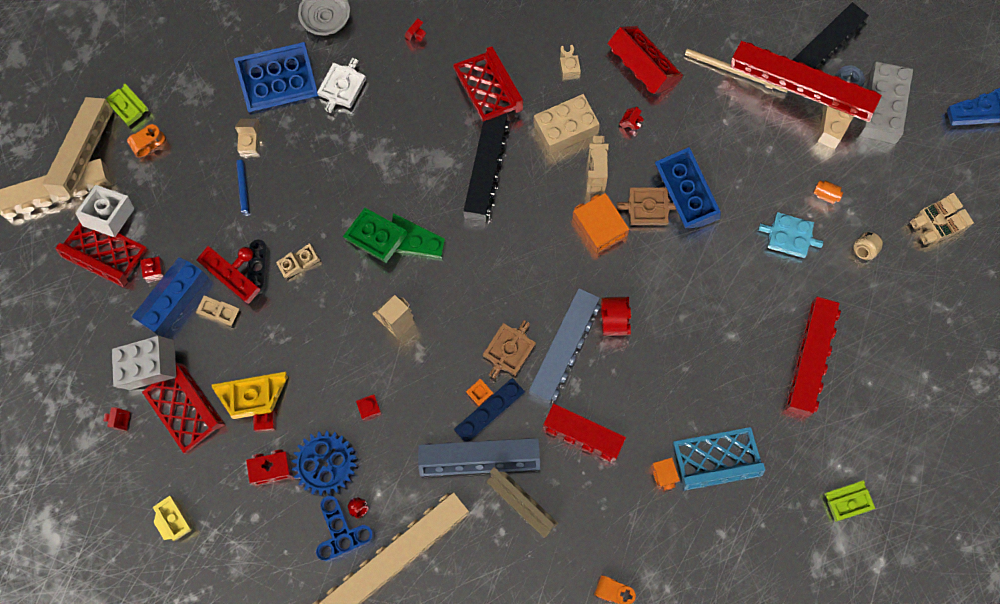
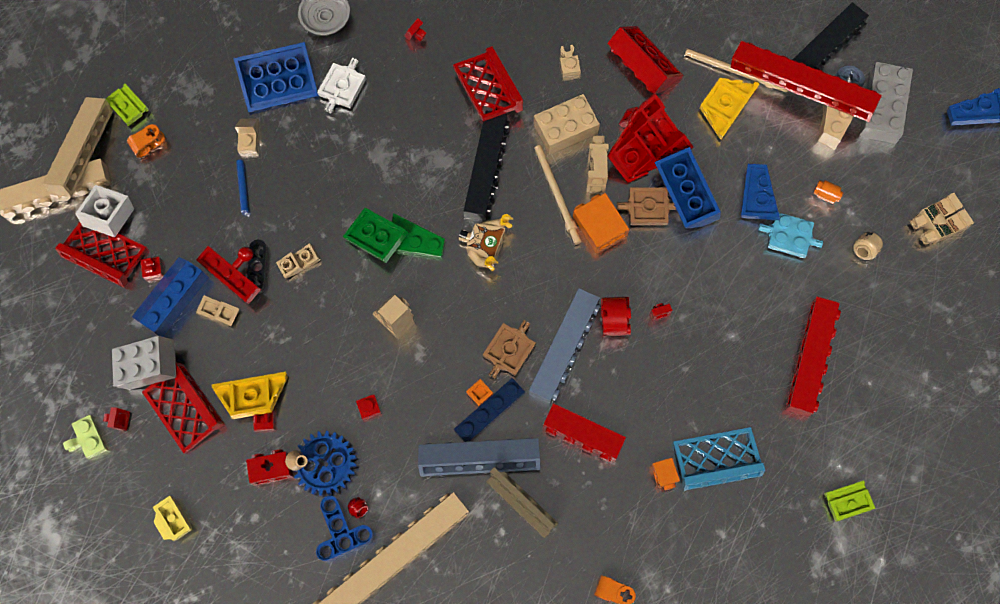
none -> yellowish green plate [63,415,107,459]
none -> tan cone [285,450,307,471]
none -> torso [459,214,513,271]
none -> tan bar [534,145,582,245]
none -> red wedge [607,93,694,183]
none -> red plate [649,303,673,321]
none -> yellow wing [700,78,760,140]
none -> blue wing [741,164,780,220]

